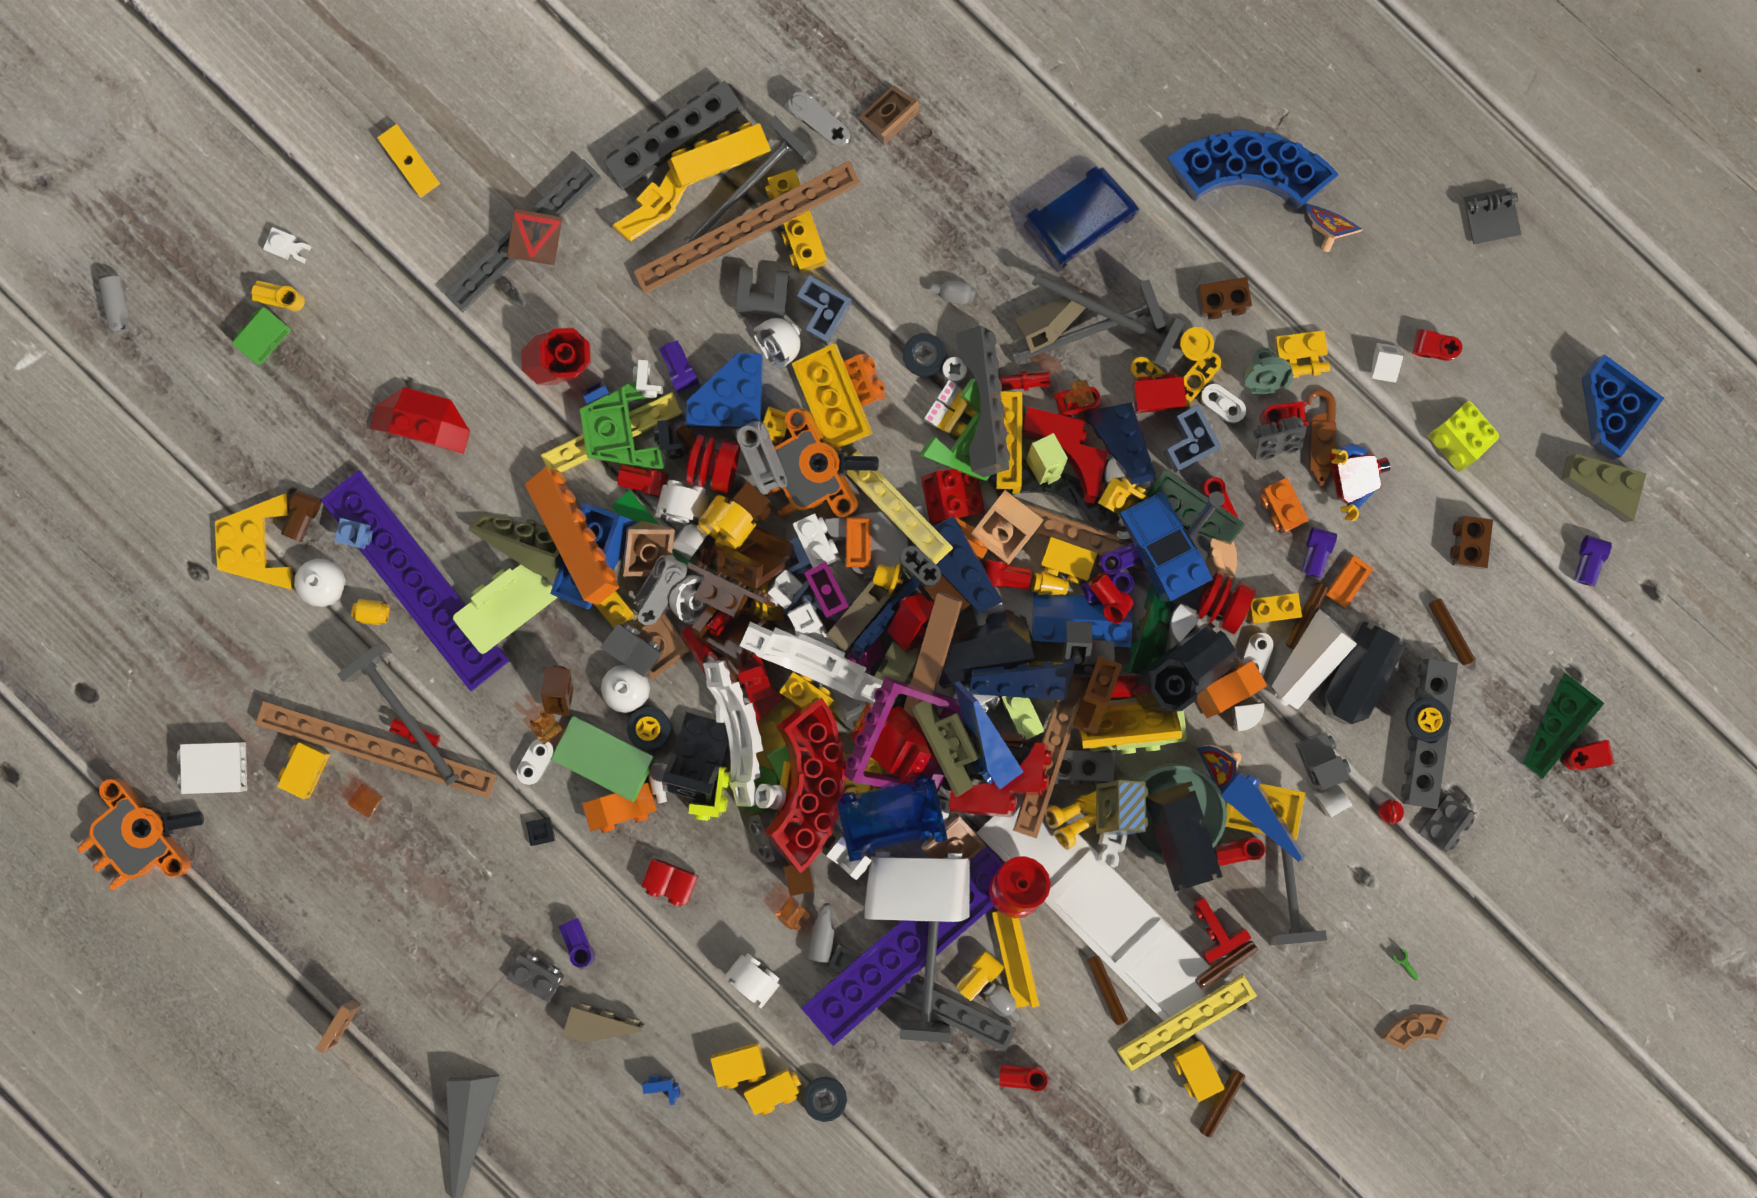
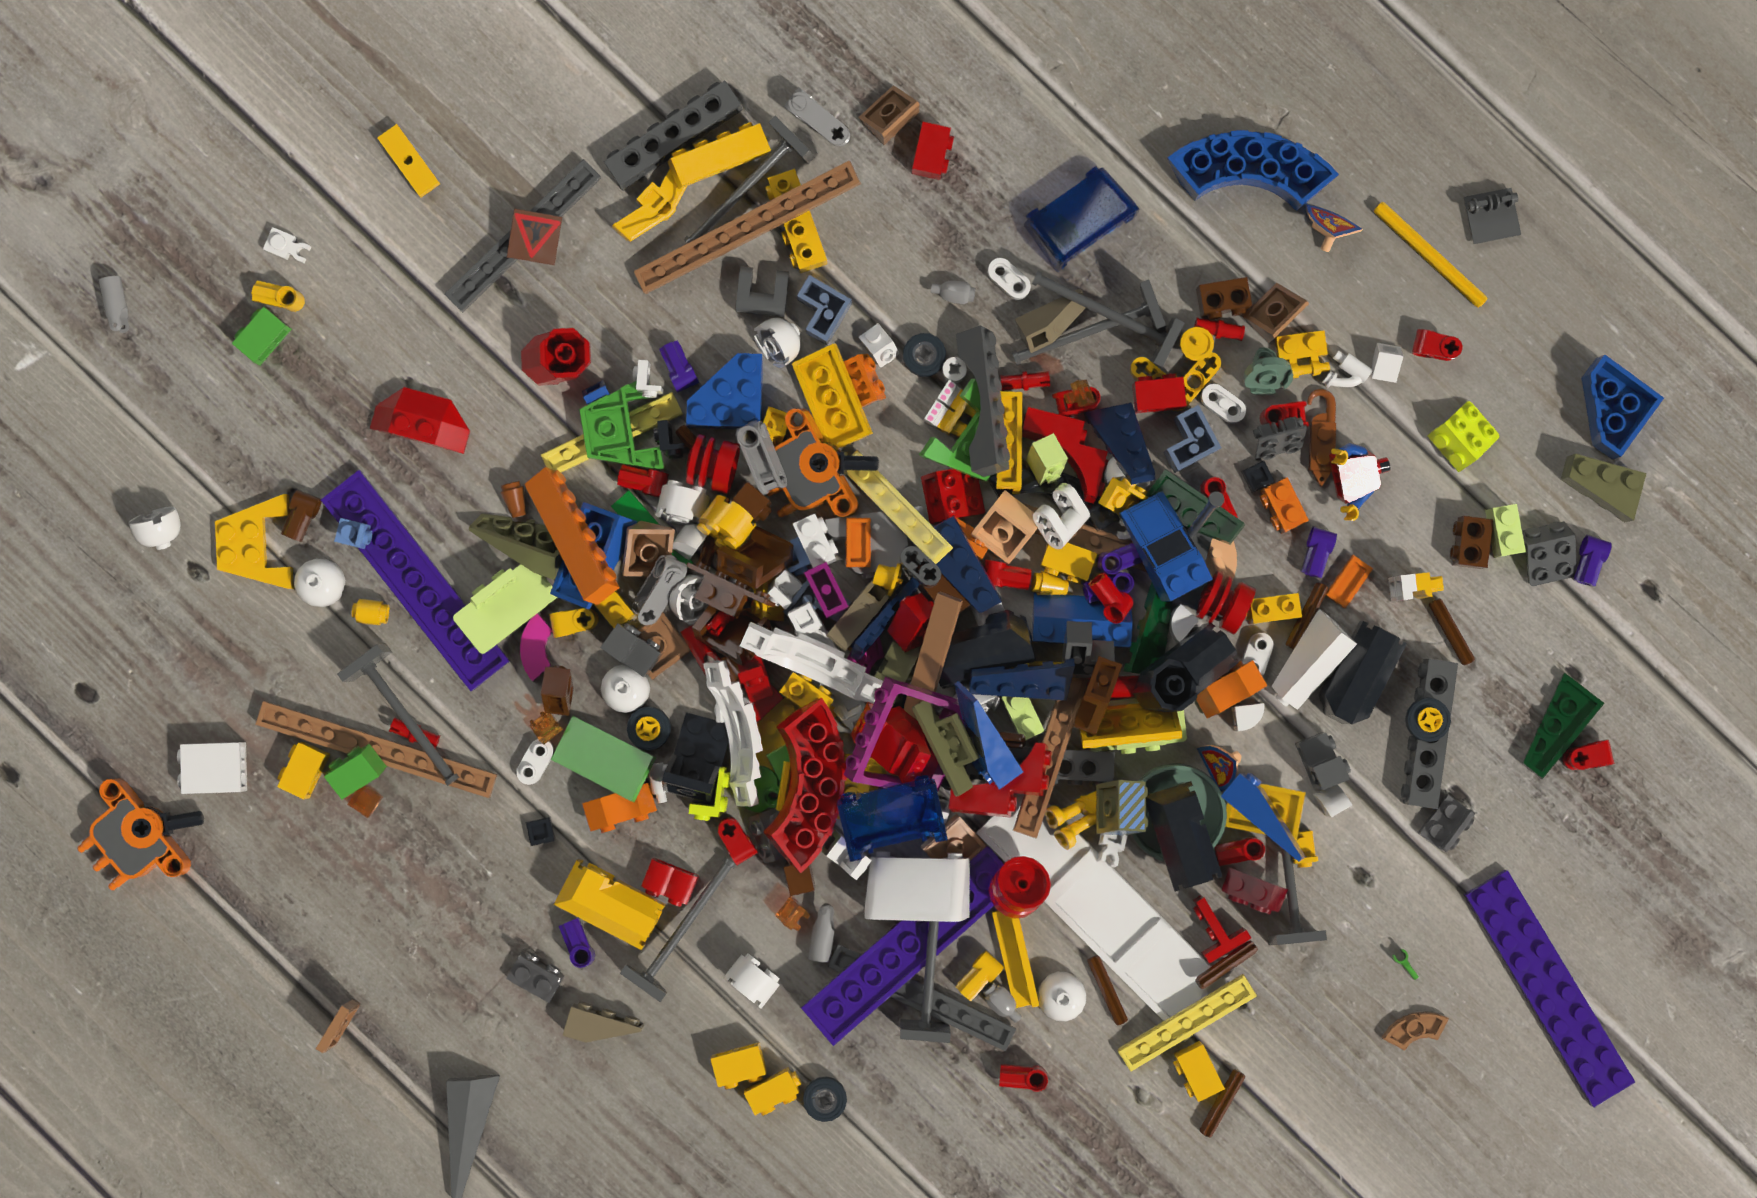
blue bracket [642,1074,680,1105] -> none
white wheel [755,784,786,810] -> none
red tile [1378,799,1404,824] -> none
none -> white cylinder [128,506,181,550]
none -> bright green brick [324,744,387,800]
none -> dark orange cone [500,481,526,518]
none -> dark pink tile [520,613,553,682]
none -> yellow piece [549,608,599,638]
none -> yellow brick [553,859,666,950]
none -> dark grey tile [620,857,736,1002]
none -> red piece [718,817,758,866]
none -> white bracket [859,323,899,367]
none -> red brick [912,122,954,180]
none -> white plate [988,258,1031,300]
none -> white connector [1033,483,1090,549]
none -> white cylinder [1037,971,1086,1021]
none -> red pin [1194,317,1245,341]
none -> dark red brick [1221,868,1288,914]
none -> black tile [1241,460,1275,493]
none -> medium nougat slope [1243,283,1309,343]
none -> yellow bracket [1292,830,1318,868]
none -> white plant [1322,350,1373,389]
none -> yellow axle [1374,202,1488,308]
none -> hips [1388,572,1444,602]
none -> dark purple plate [1464,870,1635,1107]
none -> yellowish green brick [1485,504,1526,558]
none -> dark grey bracket [1522,521,1577,586]

